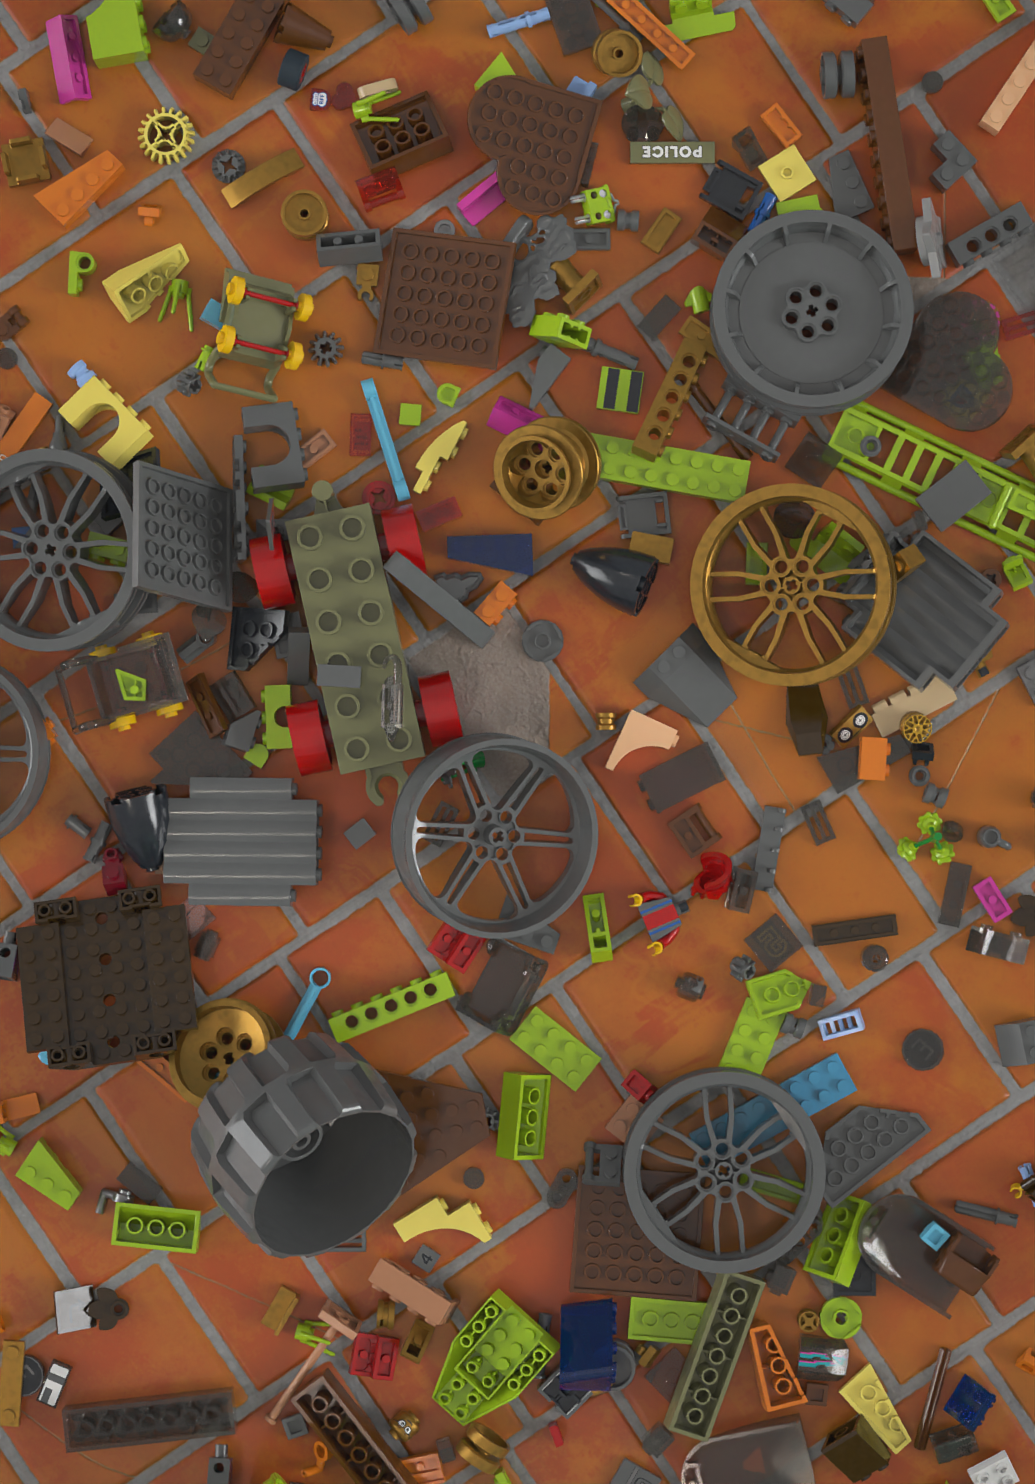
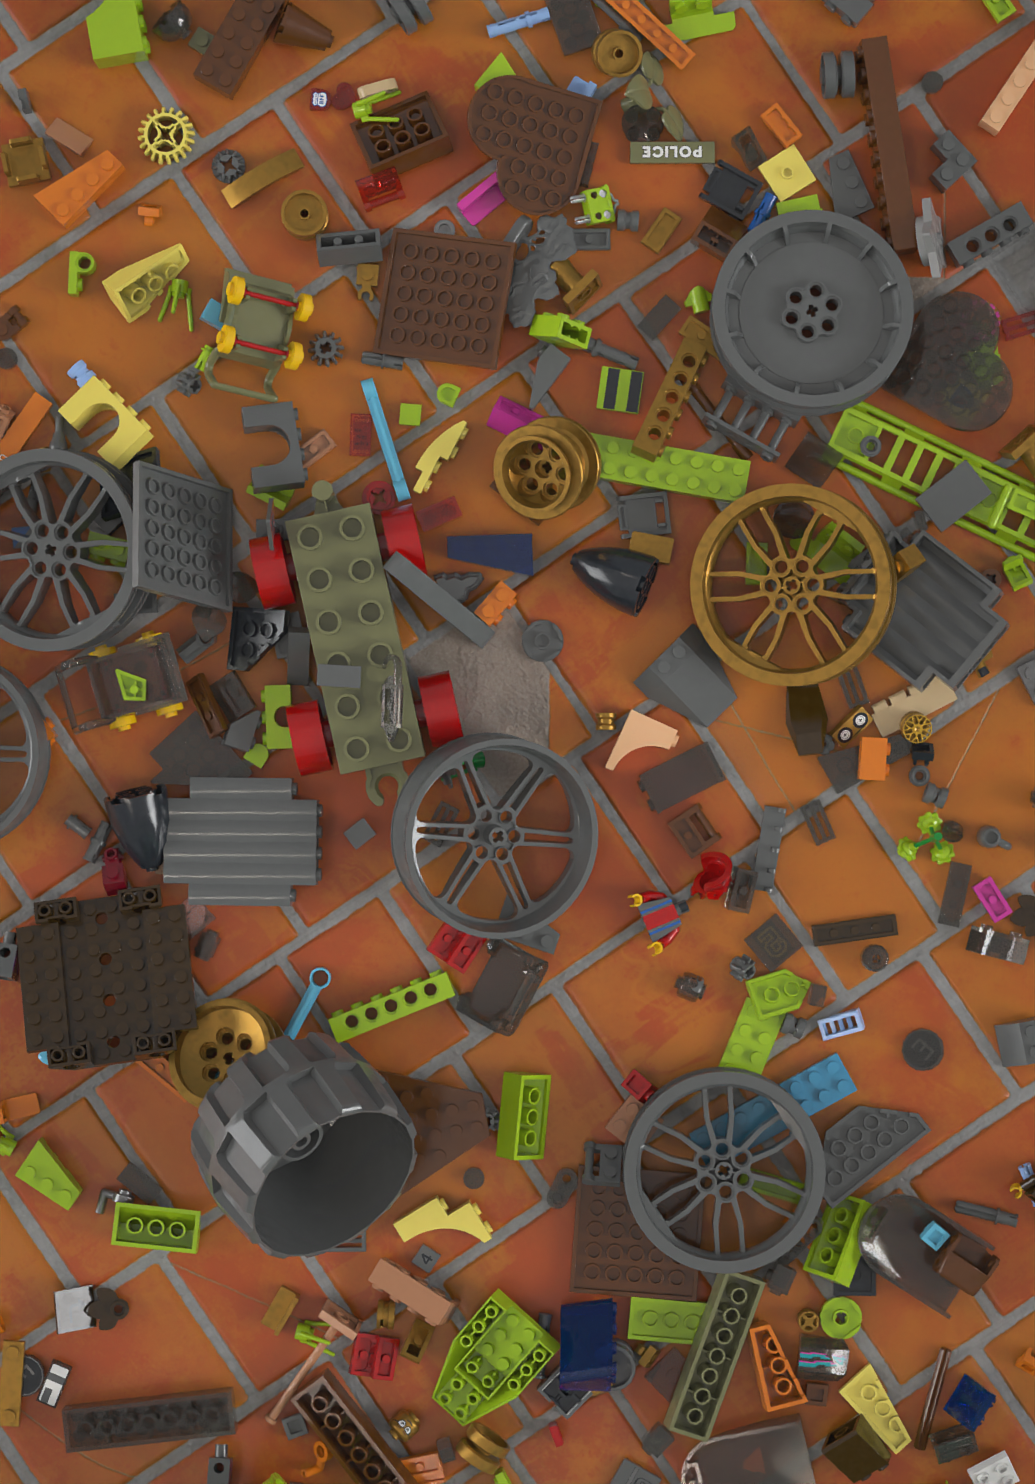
dark pink panel [46,14,92,104] -> none
dark grey wing [232,435,249,564] -> none
black wheel [277,48,309,91] -> none
lime plate [509,1005,602,1092] -> none
lime slope [583,893,613,963] -> none

